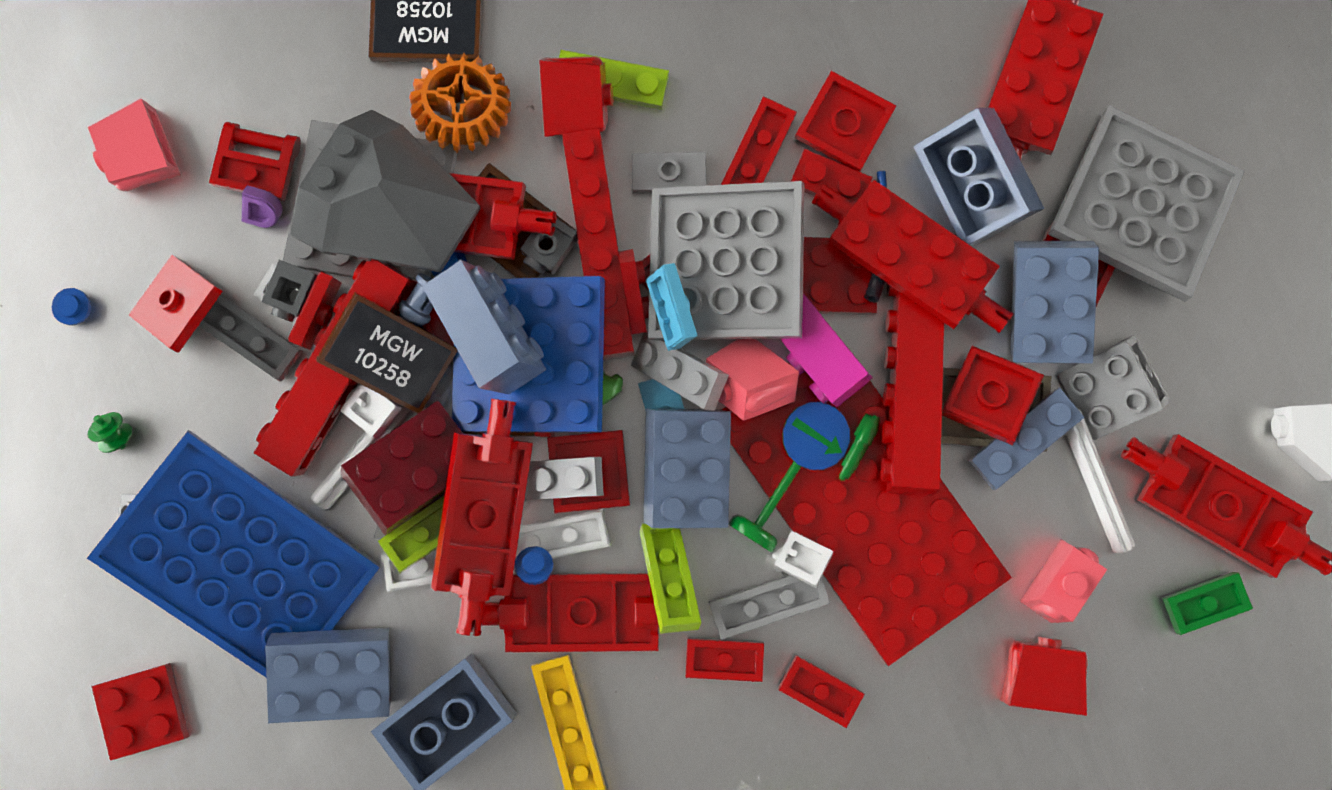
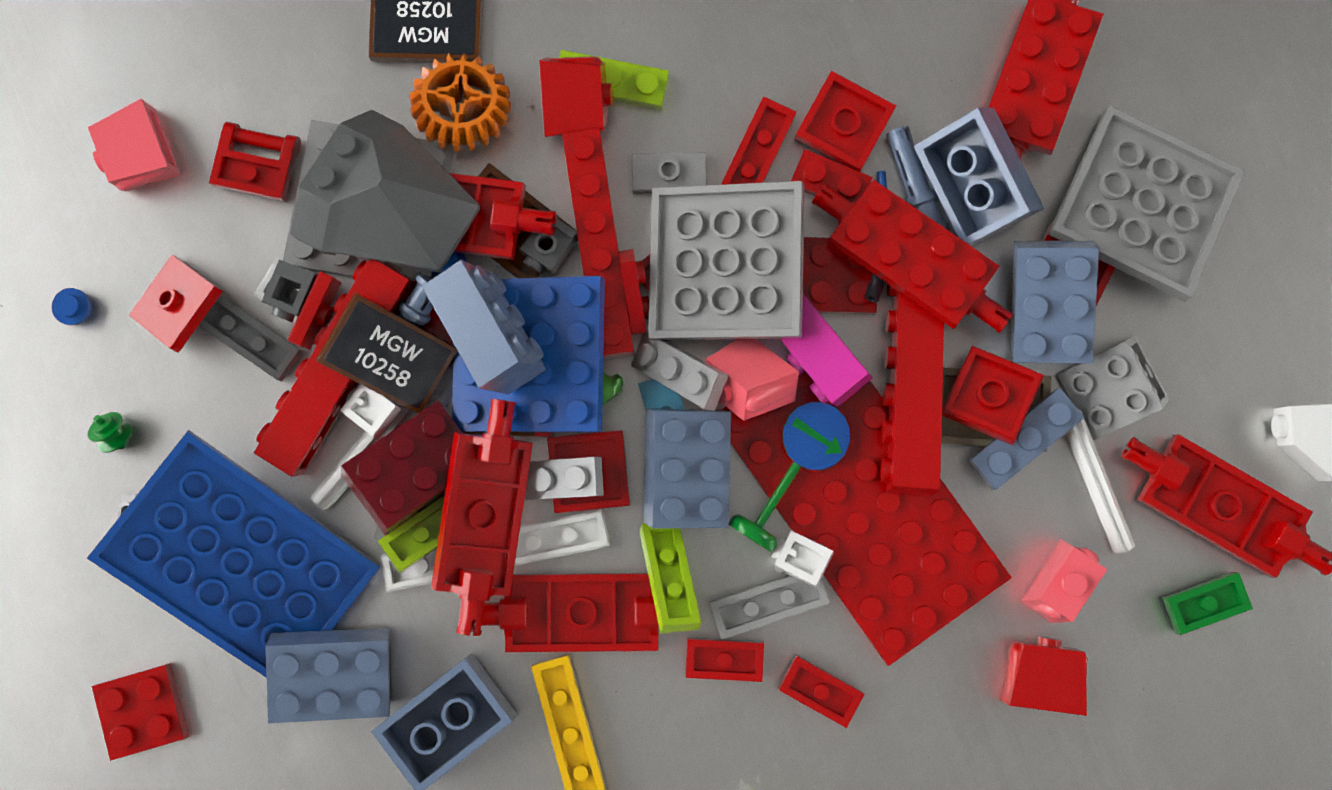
medium lavender tile [241,185,283,228] -> none
blue plate [515,546,554,585] -> none
medium azure plate [646,263,698,351] -> none
green piece [839,413,880,481] -> none
none -> sand blue pin [886,126,950,230]

